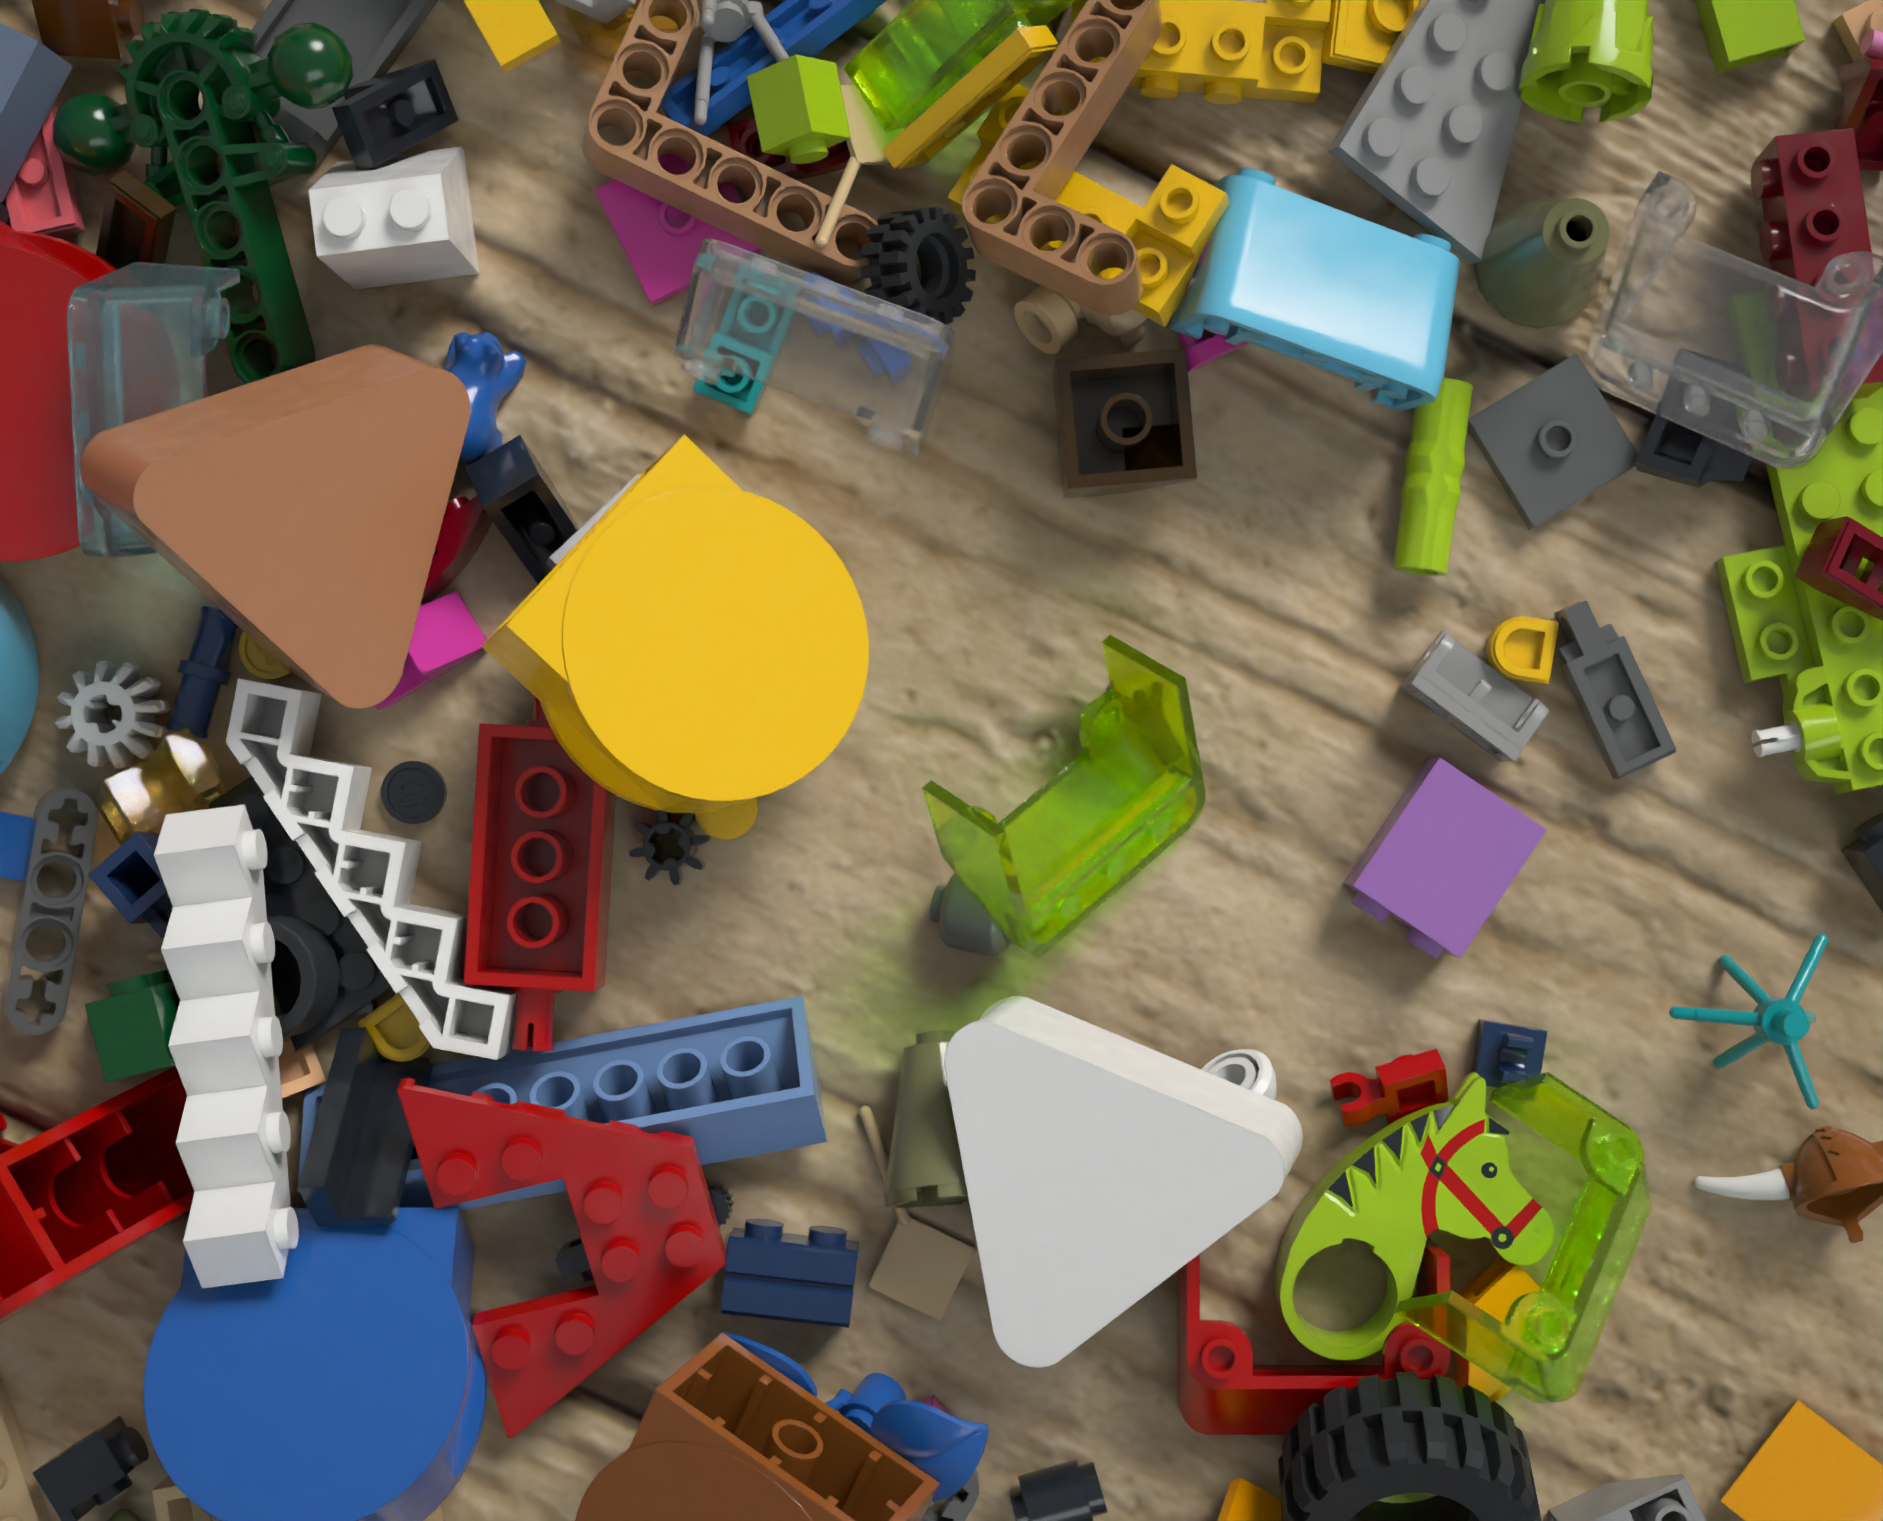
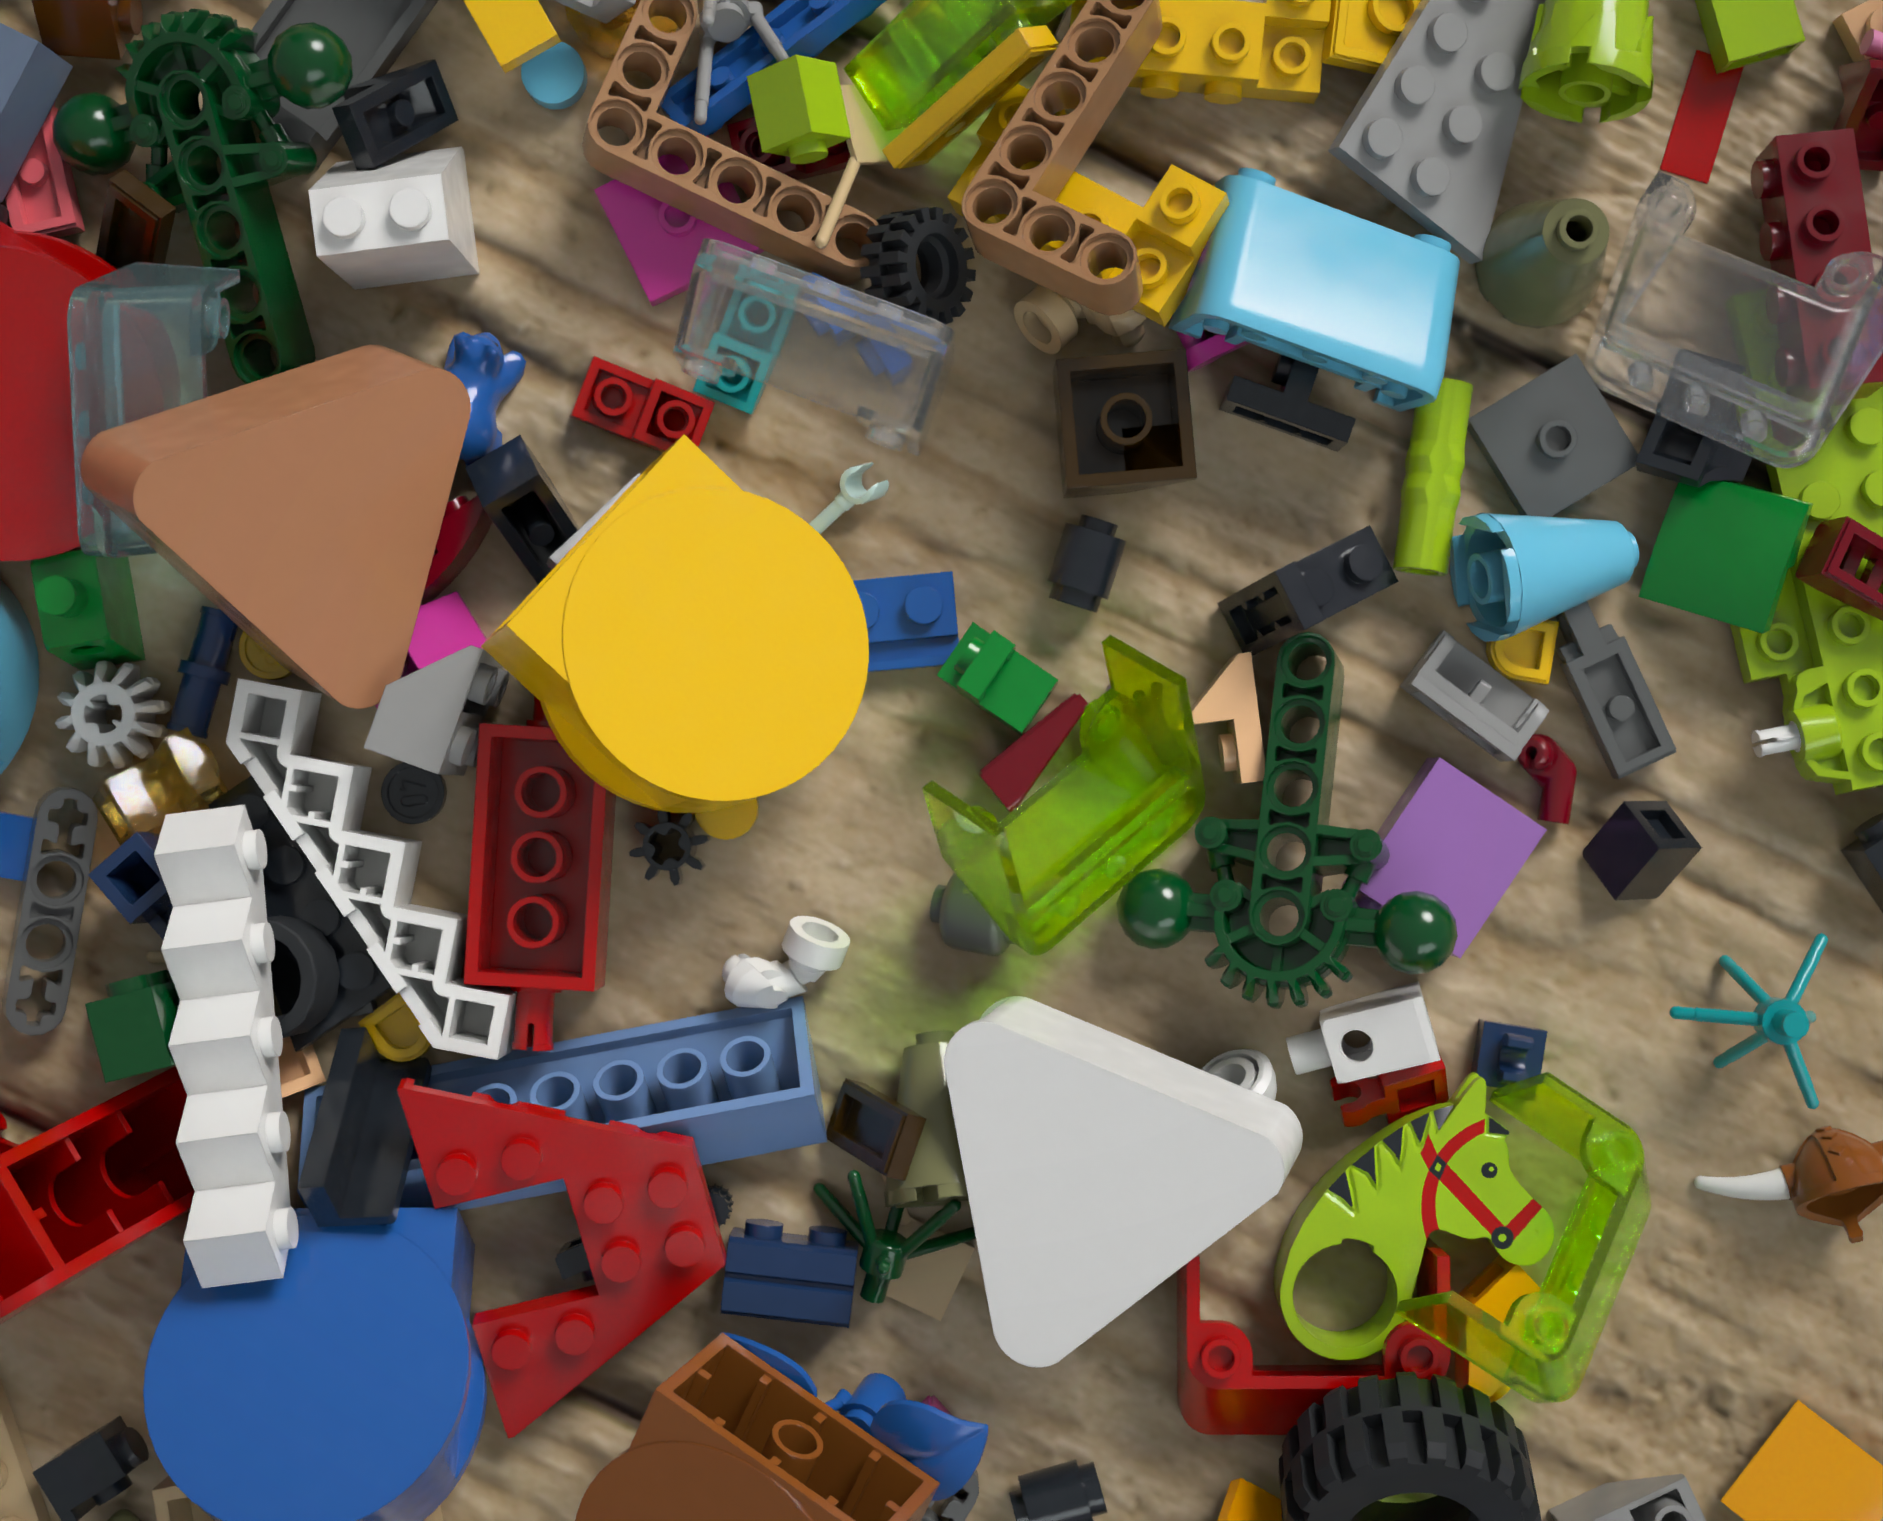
none -> green torso [30,542,146,671]
none -> light grey slope [364,645,509,776]
none -> medium azure tile [521,42,587,110]
none -> red slope [569,356,715,452]
none -> white arm [722,916,850,1009]
none -> light aqua hand [809,462,889,534]
none -> dark green plant [813,1170,976,1304]
none -> dark brown tile [826,1078,926,1181]
none -> blue plate [853,571,959,673]
none -> green brick [937,622,1058,736]
none -> dark red slope [979,693,1088,813]
none -> black brick [1047,514,1126,613]
none -> dark green piece [1116,632,1458,1009]
none -> light nougat slope [1177,652,1265,784]
none -> black bracket [1217,525,1399,656]
none -> black bracket [1219,354,1356,452]
none -> white torso [1286,981,1441,1084]
none -> medium azure cone [1450,513,1639,642]
none -> dark red arm [1517,734,1577,824]
none -> black panel [1582,801,1702,901]
none -> green slope [1638,481,1813,634]
none -> red sticker [1660,50,1744,184]

